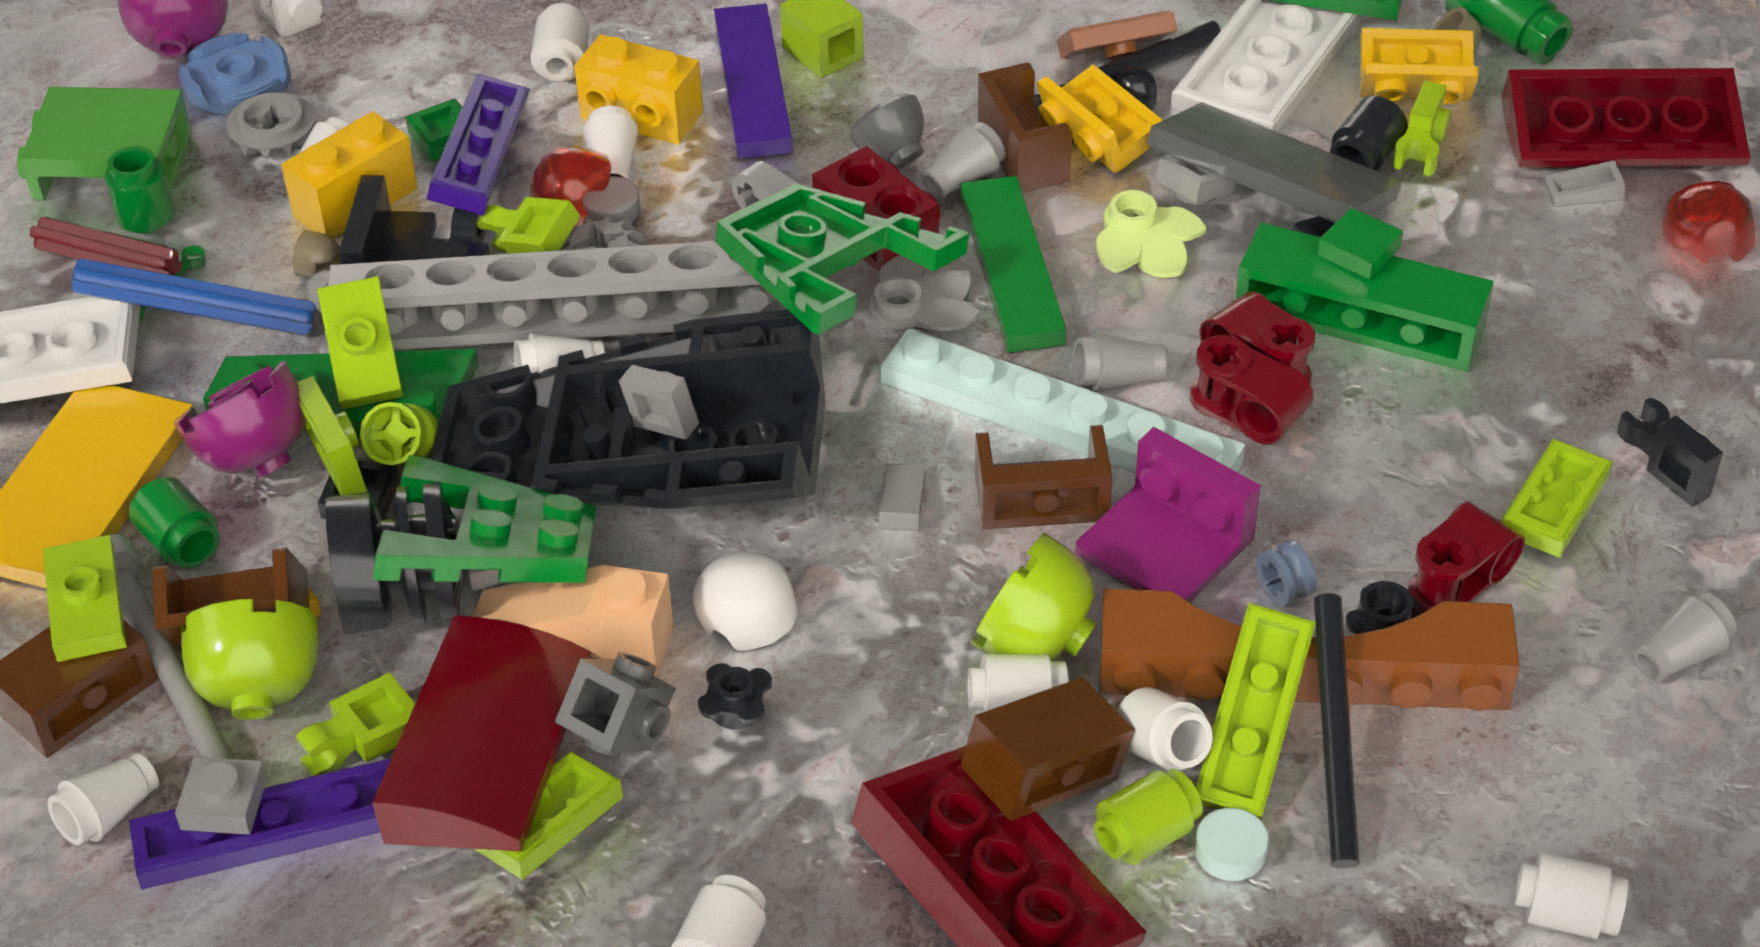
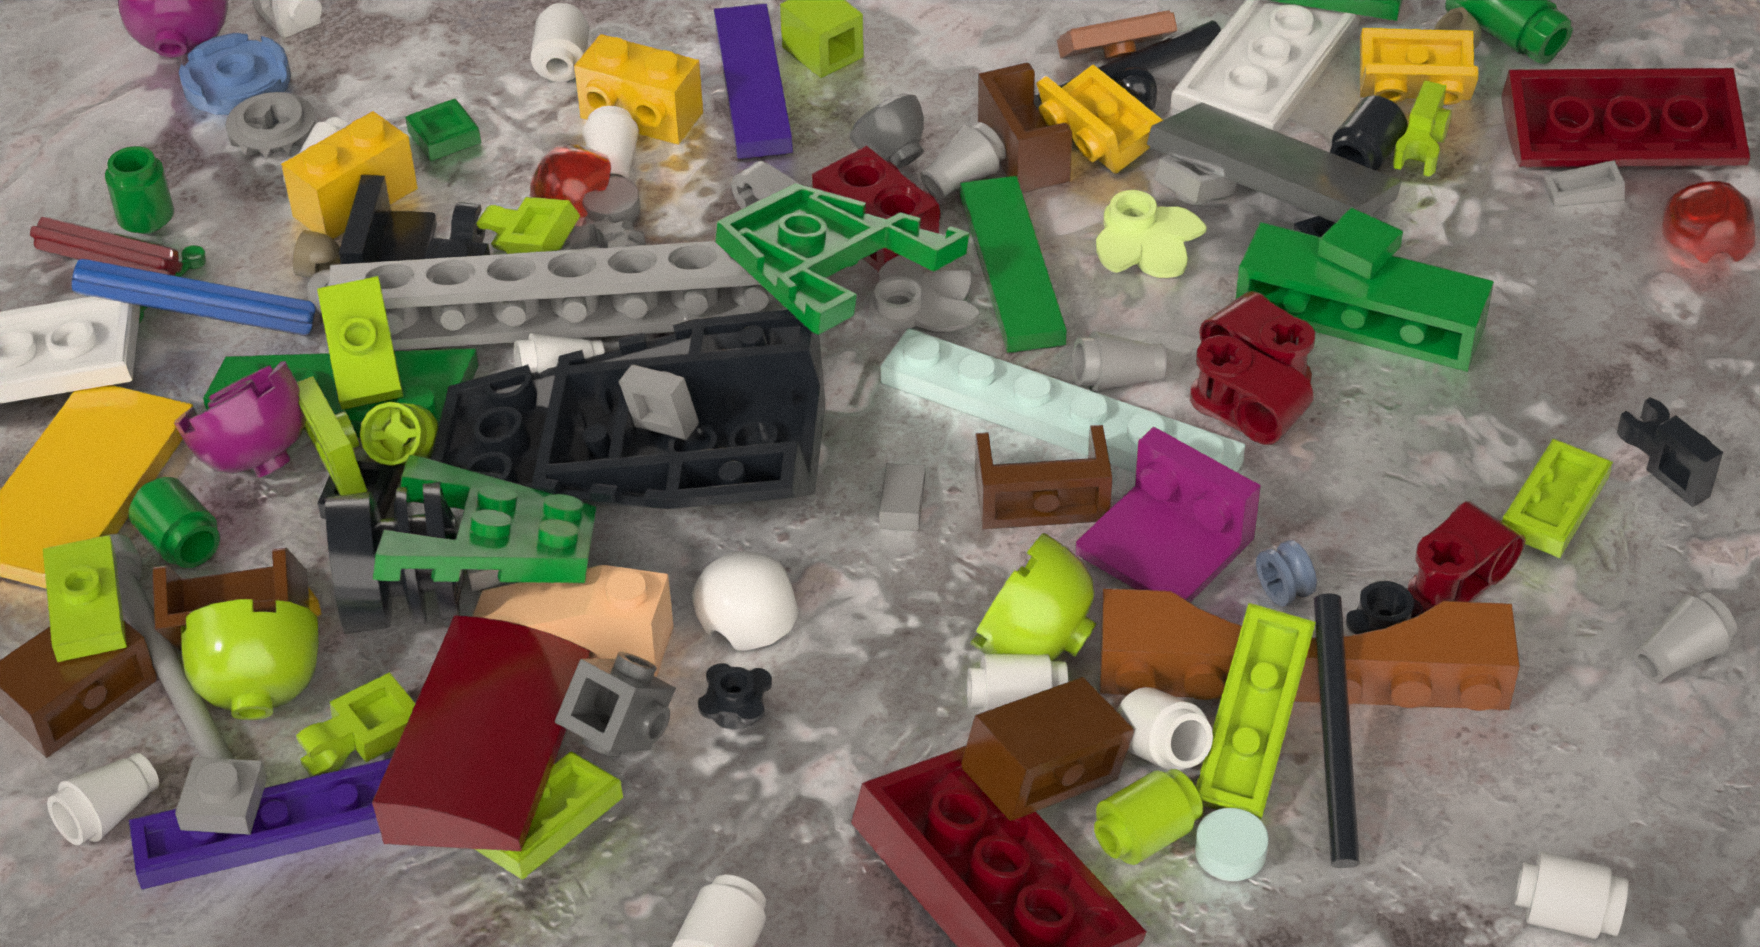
bright green panel [17,87,192,200] -> none
dark purple tile [426,74,530,215] -> none

